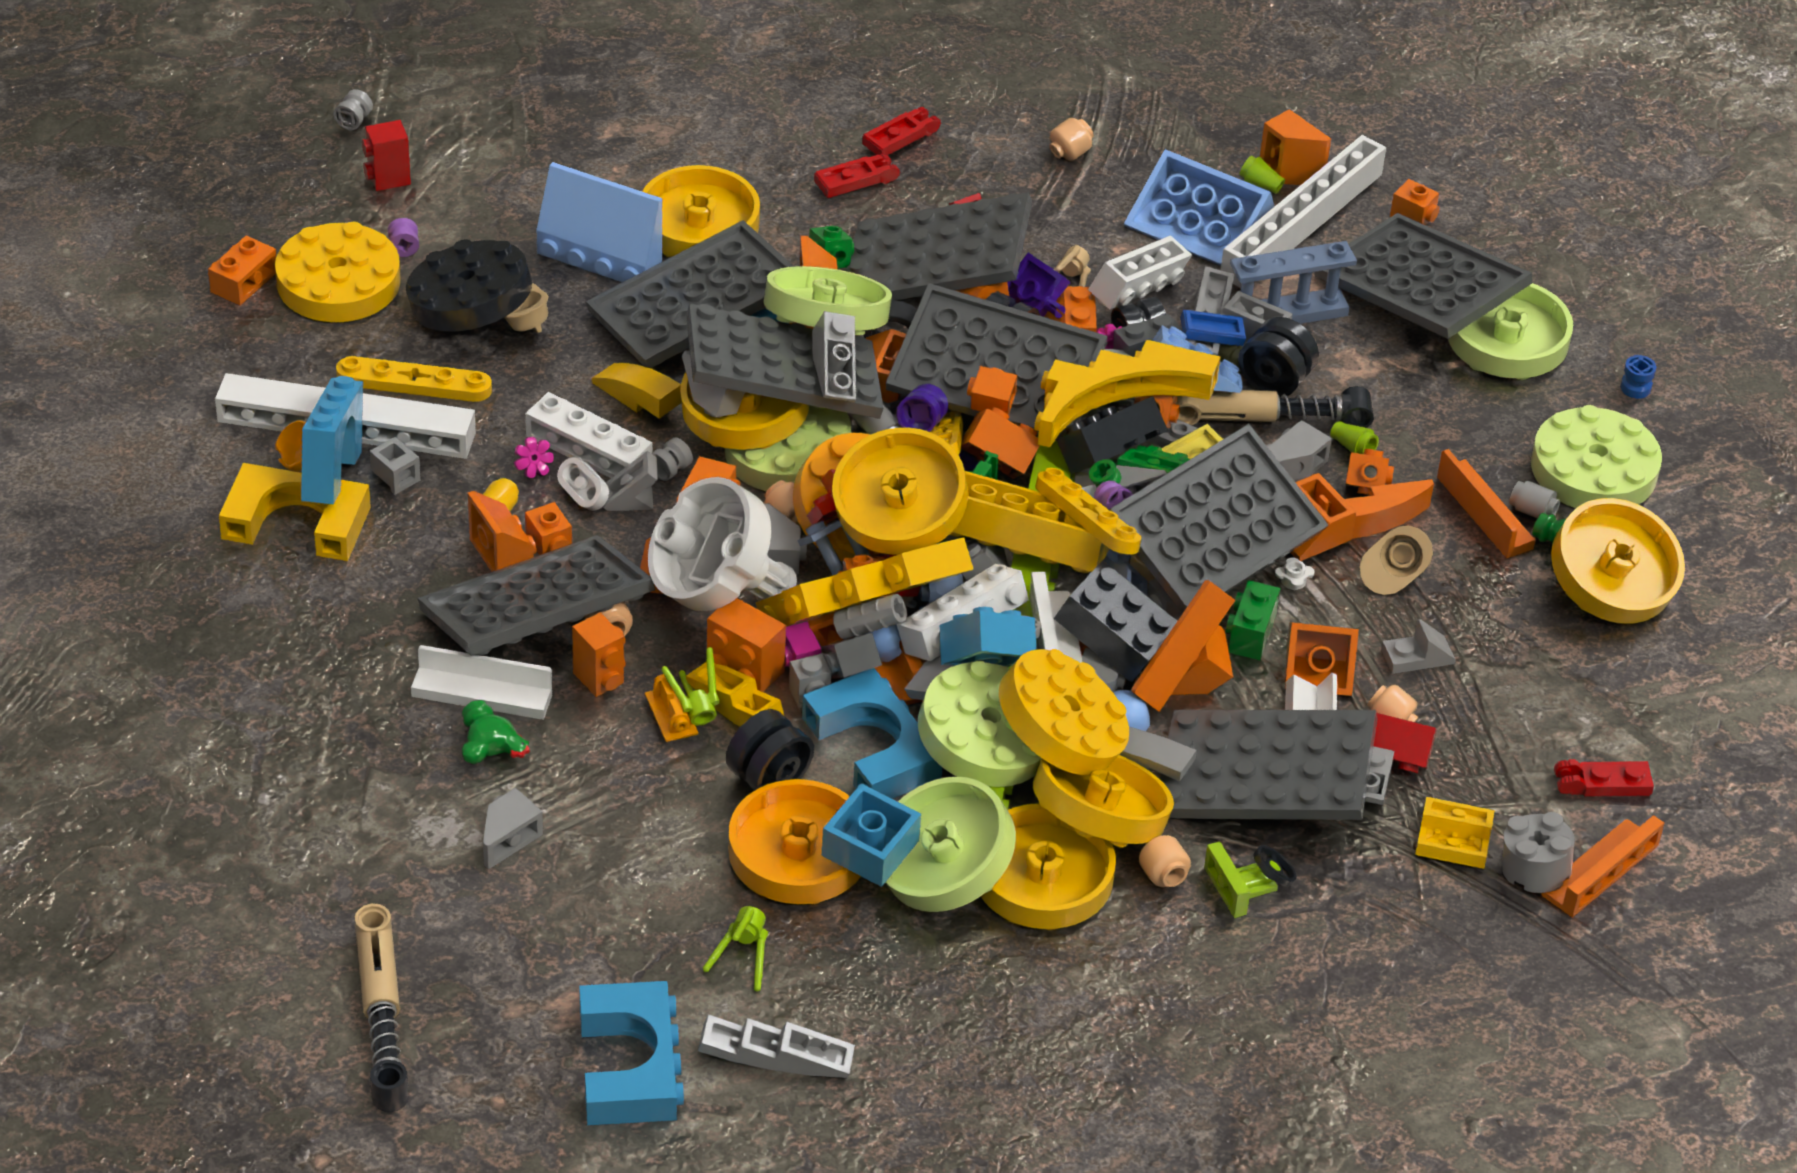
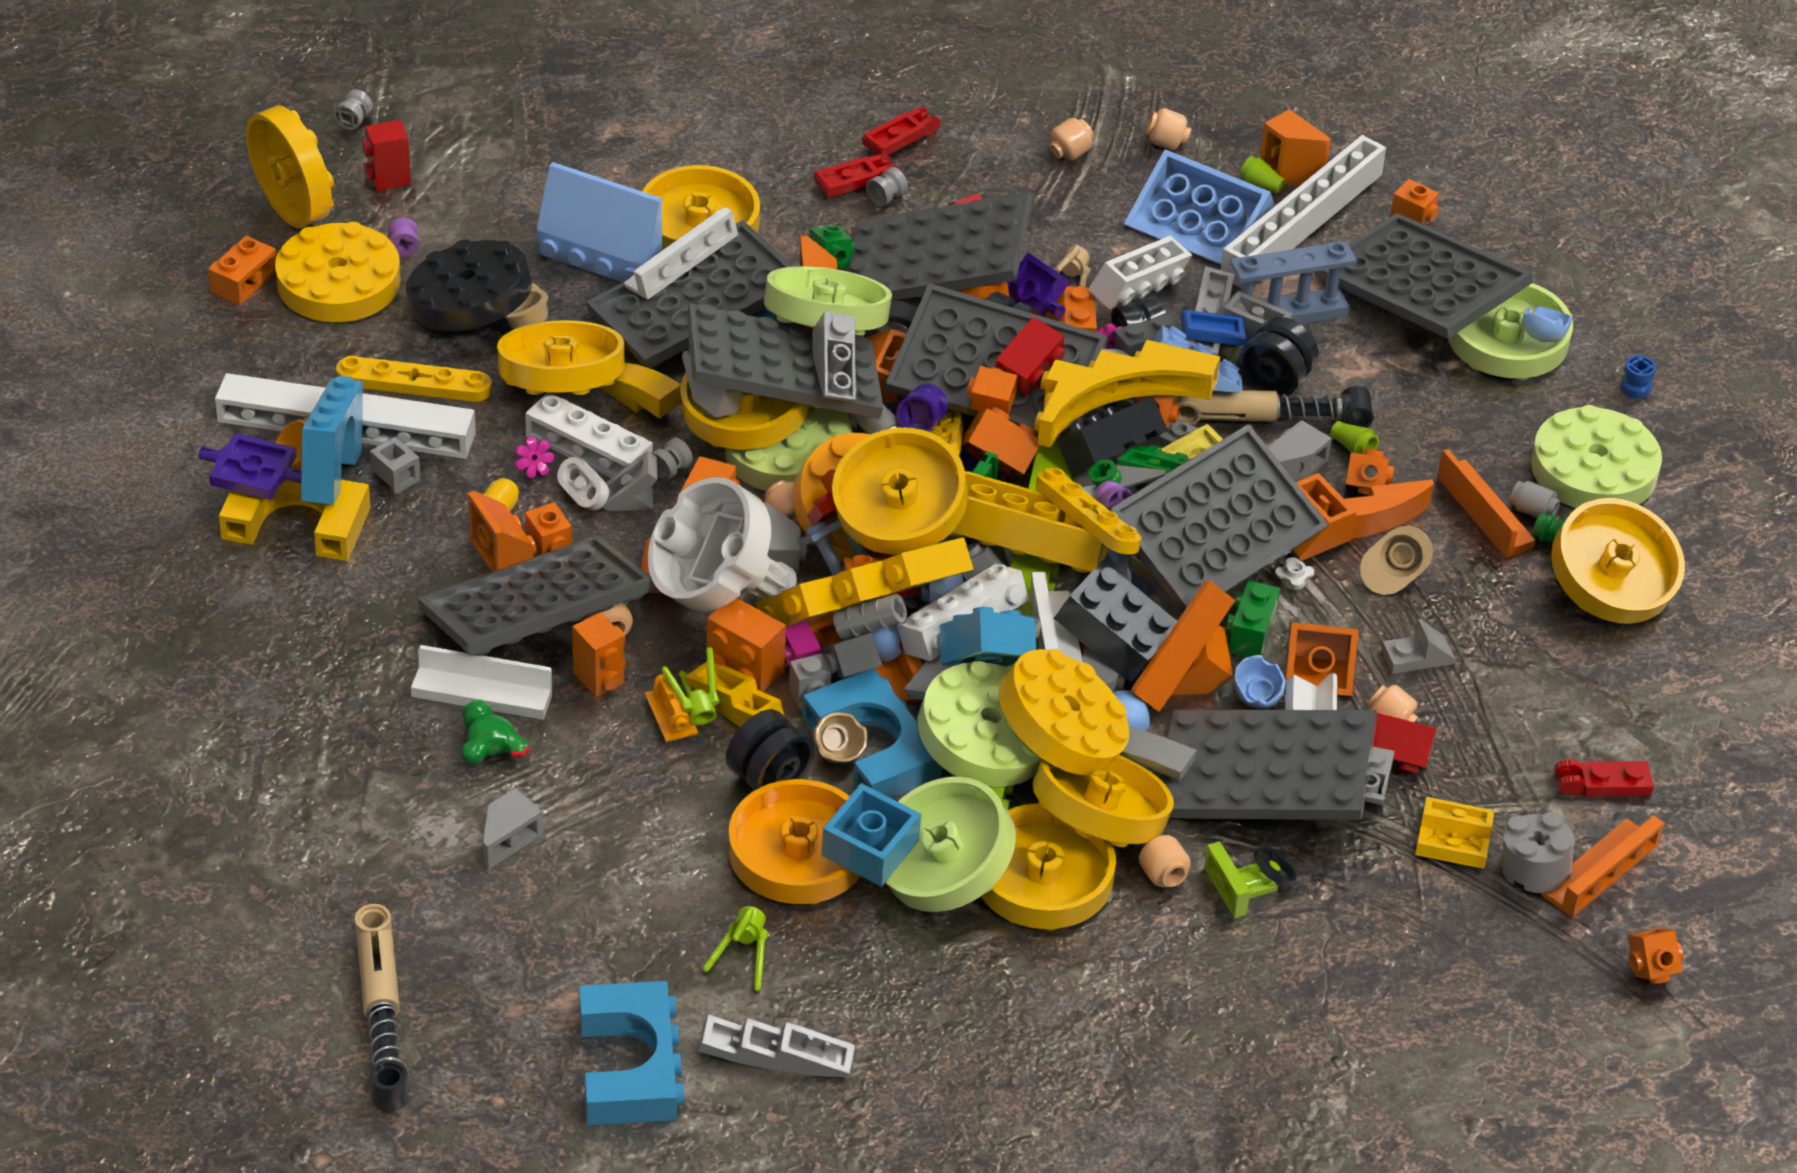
none -> dark purple plate [198,433,302,500]
none -> yellow piece [245,105,334,228]
none -> yellow piece [497,320,625,395]
none -> white panel [624,207,738,300]
none -> tan hair [813,712,867,764]
none -> light grey wheel [866,167,908,207]
none -> red brick [995,317,1065,396]
none -> light nougat head [1145,108,1191,151]
none -> light blue hair [1233,655,1286,709]
none -> light blue hair [1522,306,1573,342]
none -> orange brick [1628,927,1683,984]

